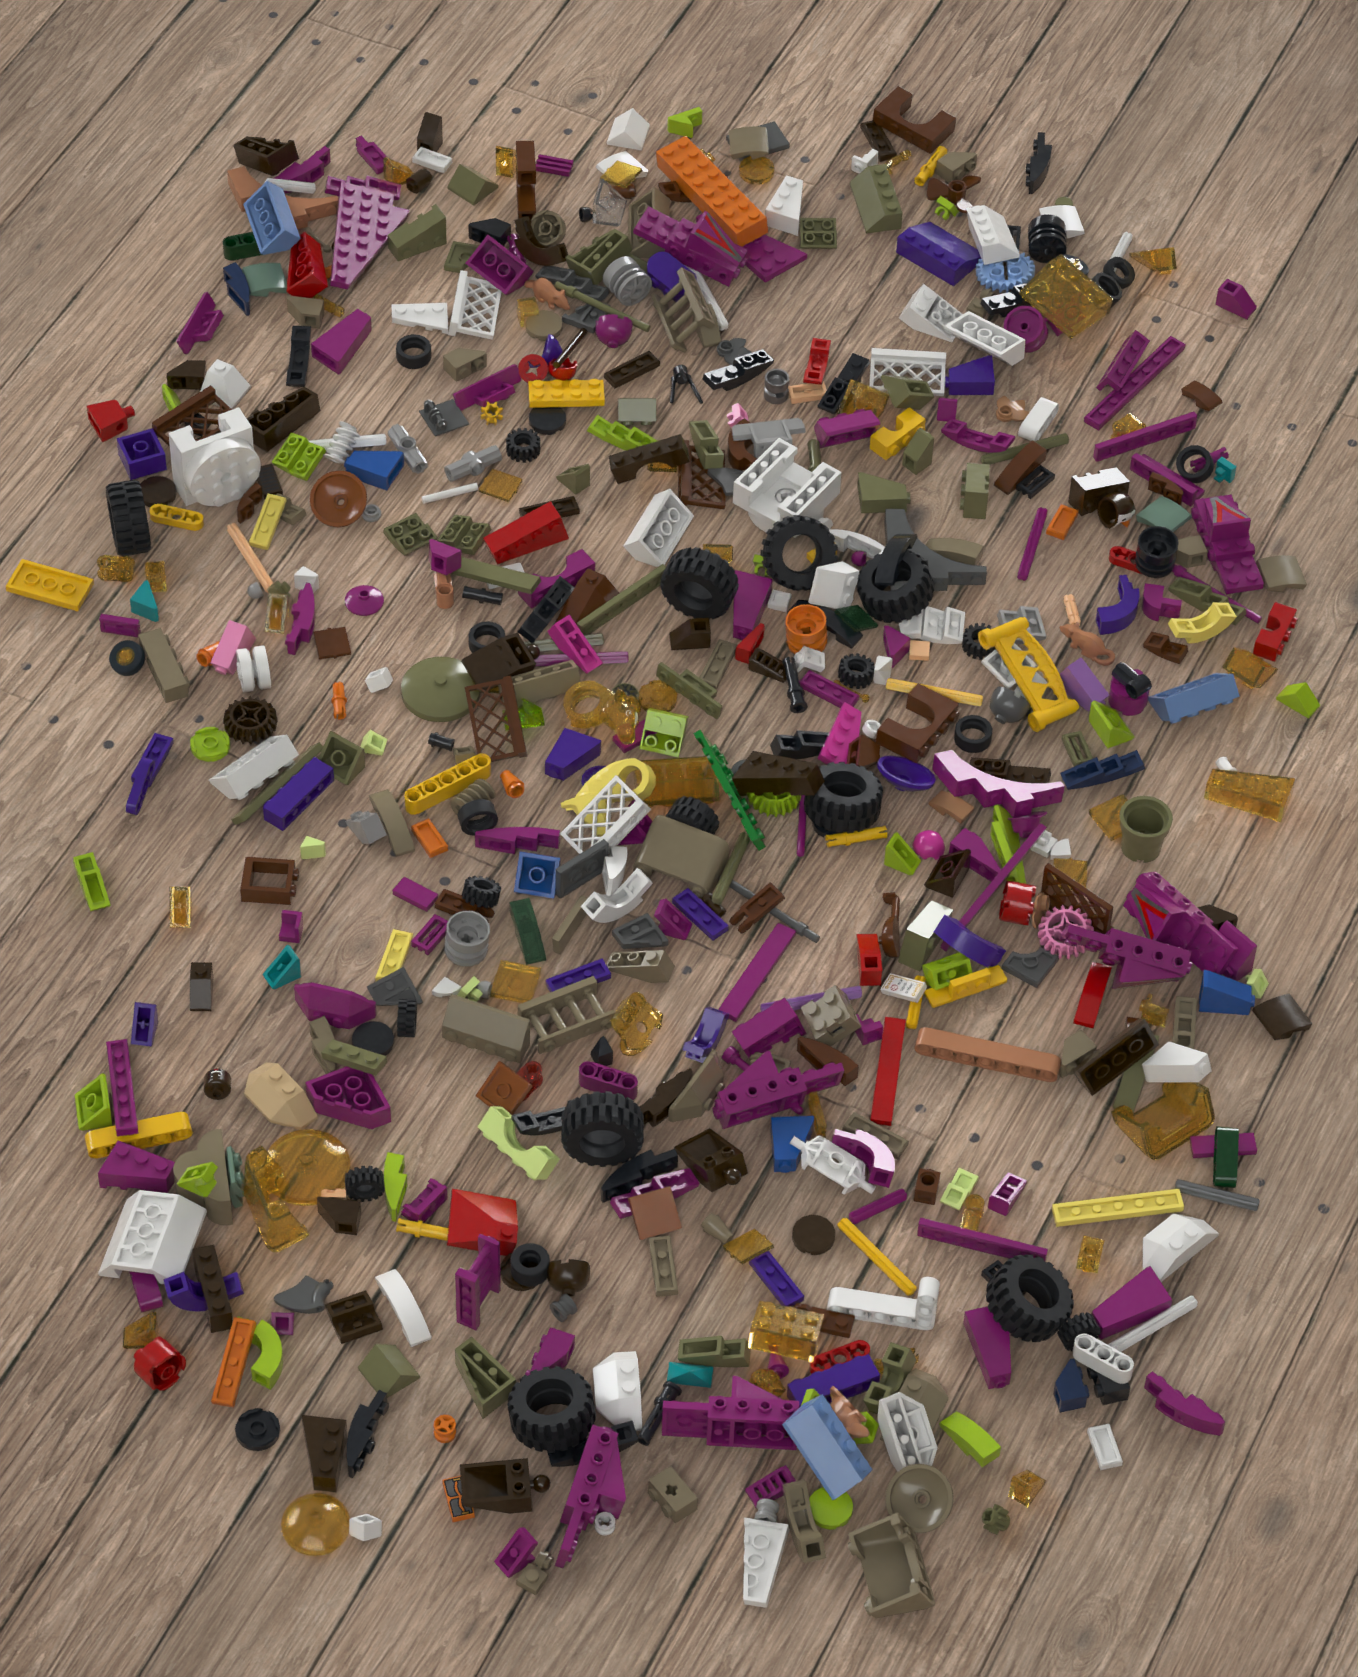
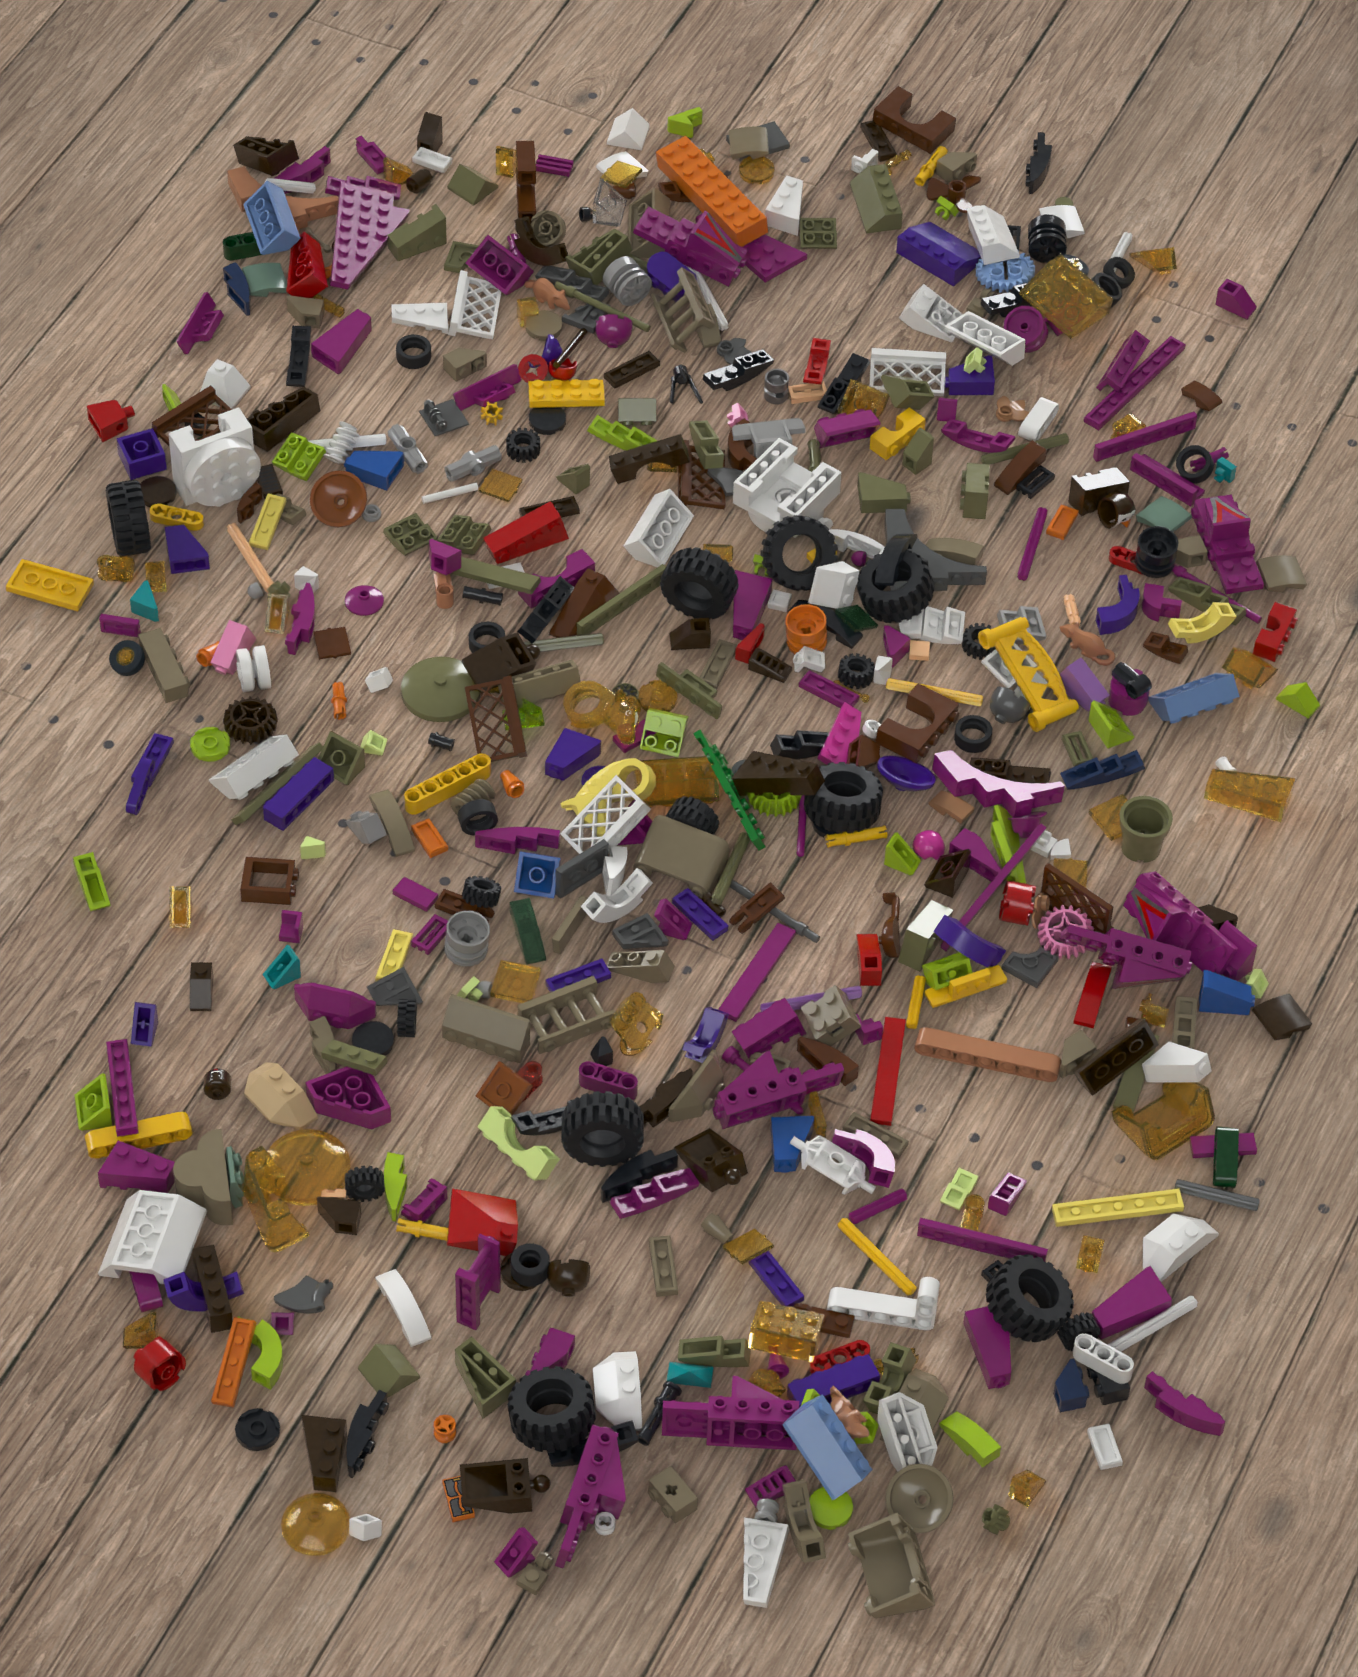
dark brown slope [166,360,207,390] -> none
lime slope [177,1162,218,1198] -> none
dark brown slope [325,1290,383,1344] -> none
white tile [432,977,462,997] -> none
dark tan slope [453,746,475,765] -> none
black slope [468,218,511,246] -> none
magenta axle [534,651,629,667] -> none
dark pink slope [547,615,603,674] -> none
dark grey wheel [550,1294,577,1322] -> none
dark orange tile [628,1186,682,1240] -> none
black pin [783,657,808,713] -> none
dark brown tile [792,1215,835,1255] -> none
white tile [880,973,927,1003] -> none
reddish brown brick [914,1168,941,1205] -> none
reddish brown slope [1148,472,1184,506] -> none
none -> dark purple slope [164,525,210,574]
none -> yellowish green tile [964,347,987,374]

